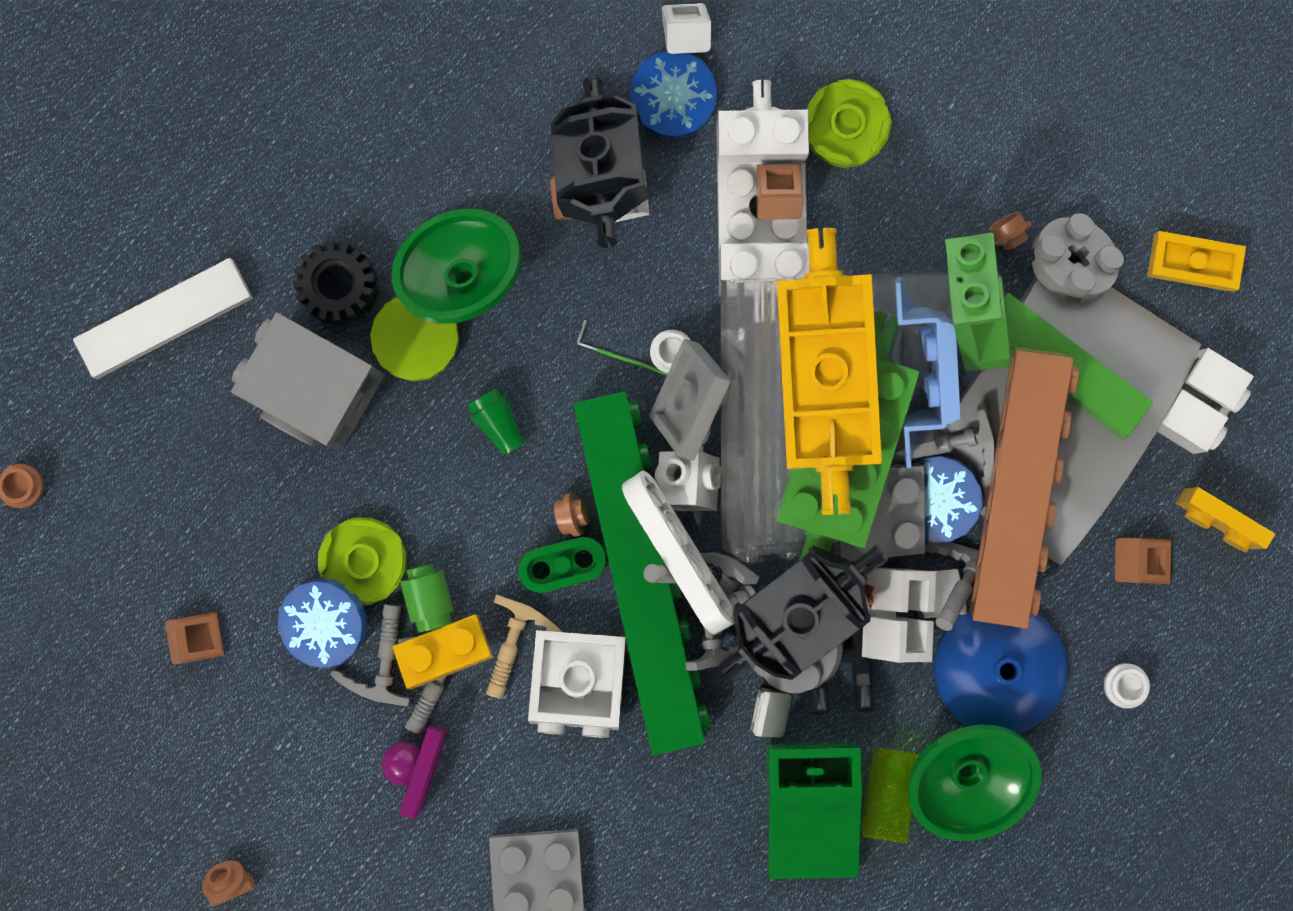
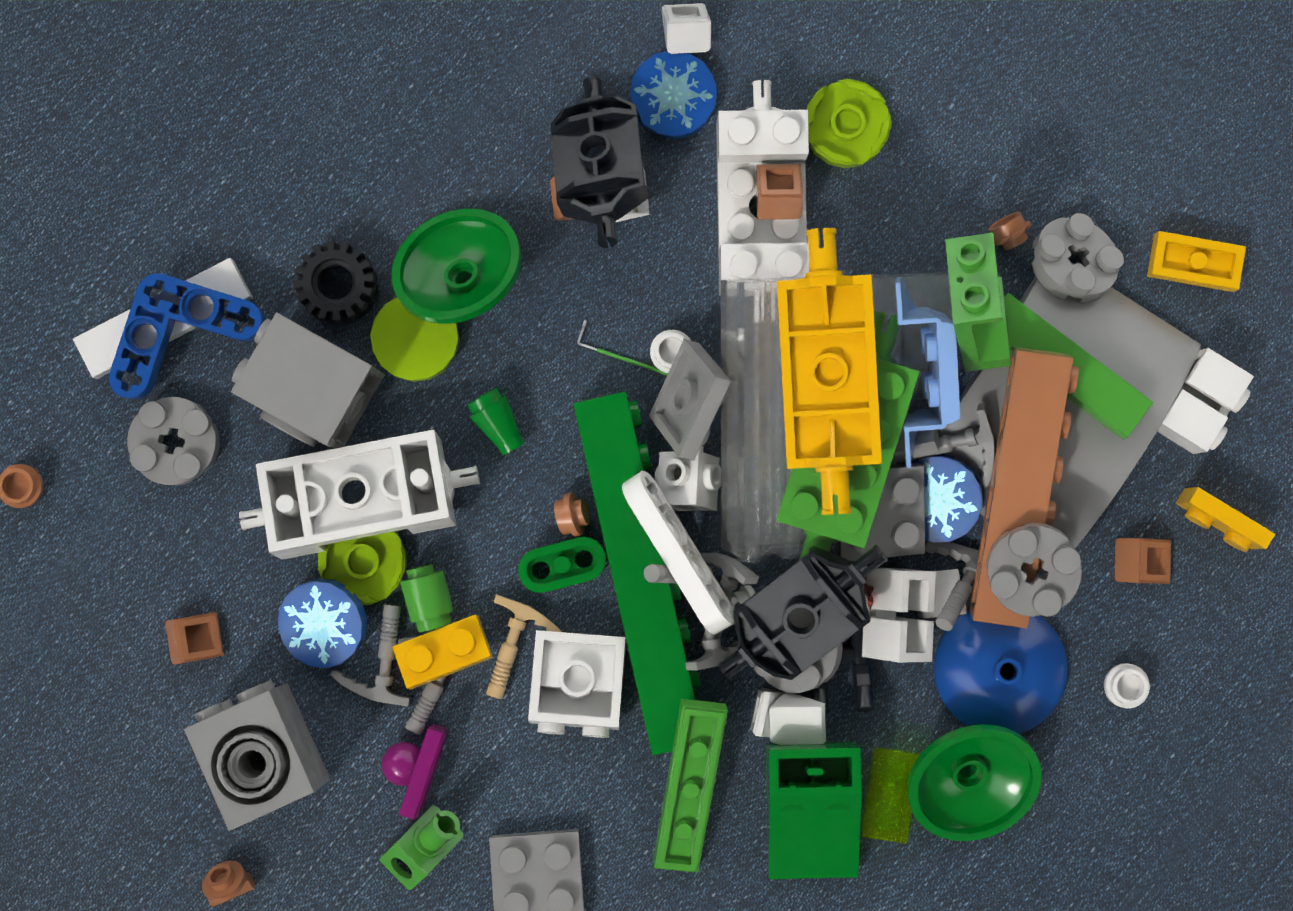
none -> blue beam [109,273,266,400]
none -> light grey plate [127,397,220,486]
none -> light grey brick [184,680,331,831]
none -> white brick [239,429,480,560]
none -> bright green bracket [379,805,463,890]
none -> bright green tile [653,699,728,873]
none -> white slope [769,692,826,745]
none -> light grey plate [986,522,1082,617]

